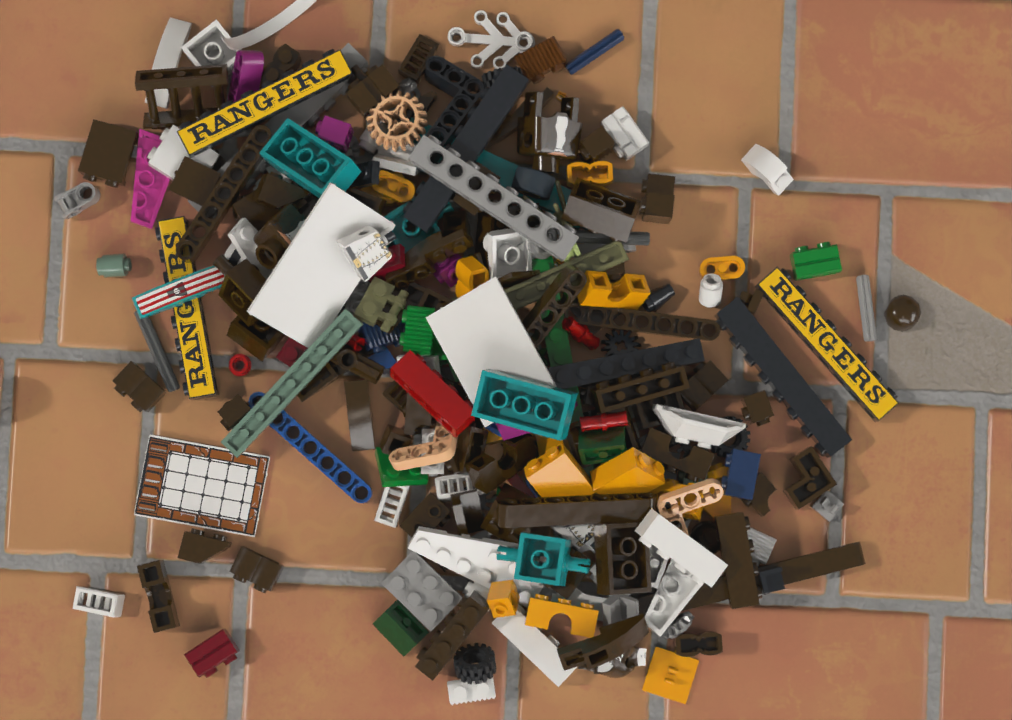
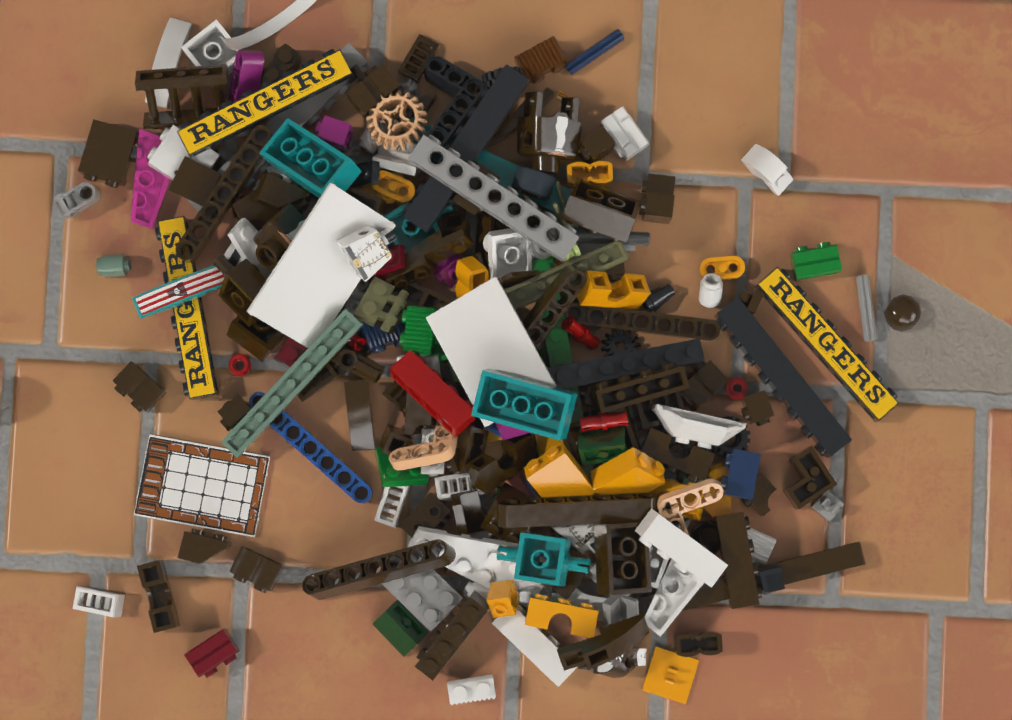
dark grey axle [134,311,180,392] -> none
blue tile [368,347,396,369] -> none
white plant [448,10,535,69] -> none
black tyre [453,643,497,684] -> none
light grey gear [662,611,694,639] -> none
none -> dark brown beam [302,539,456,600]
none -> red plate [725,377,748,400]

